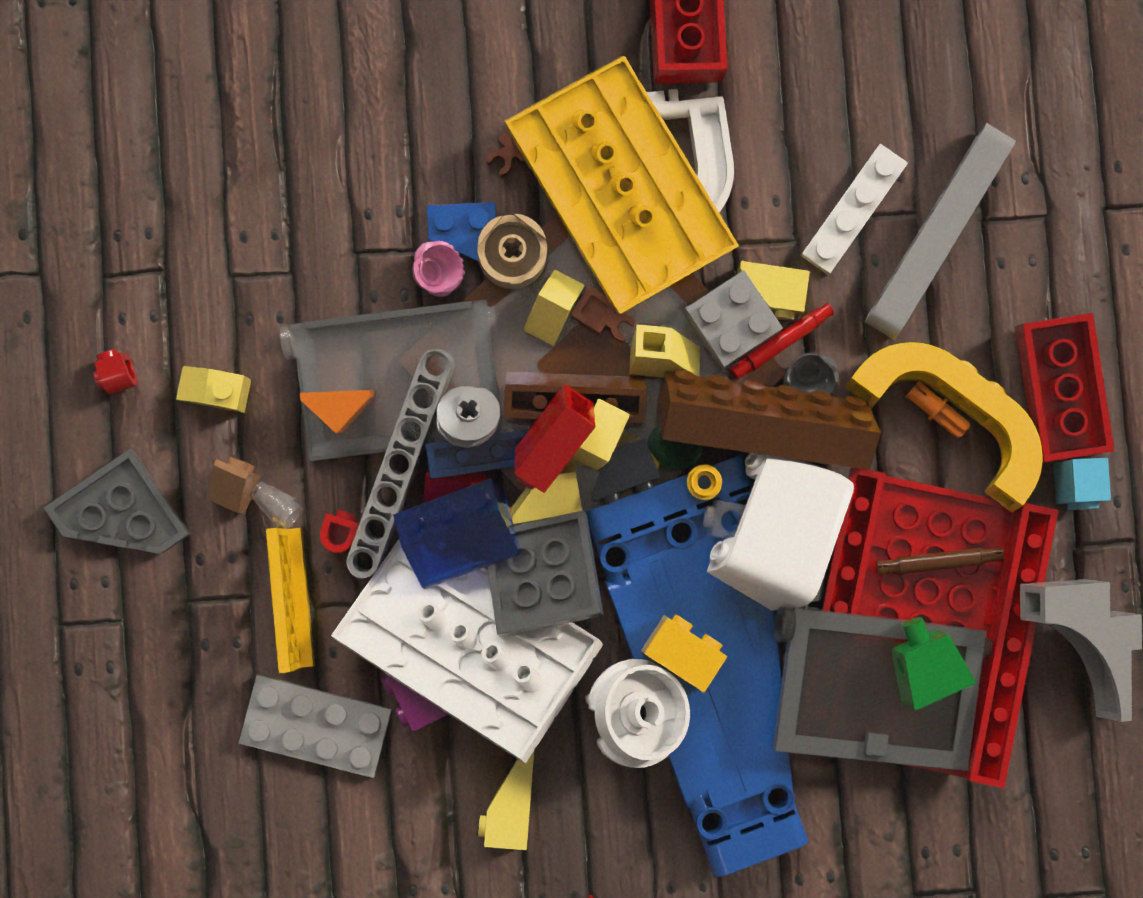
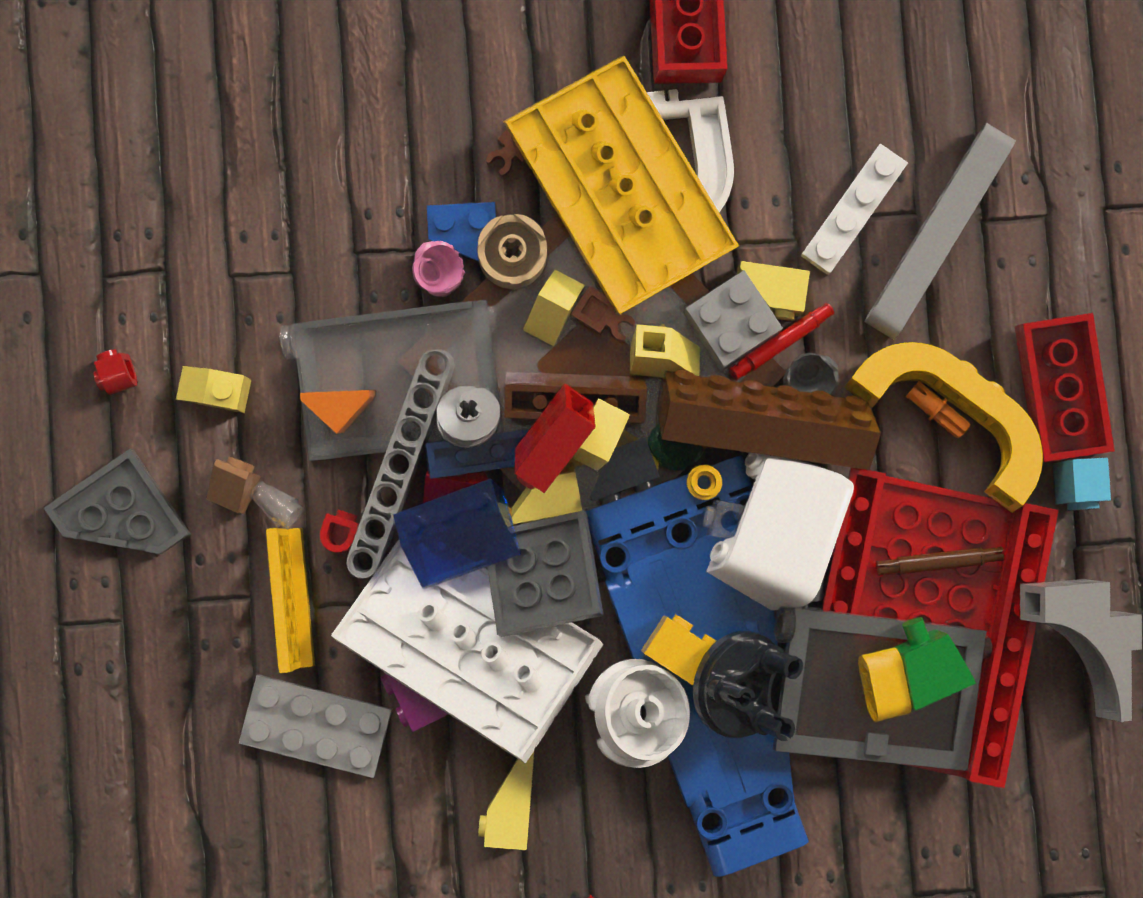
none -> black piece [693,631,803,741]
none -> yellow beam [858,647,912,722]

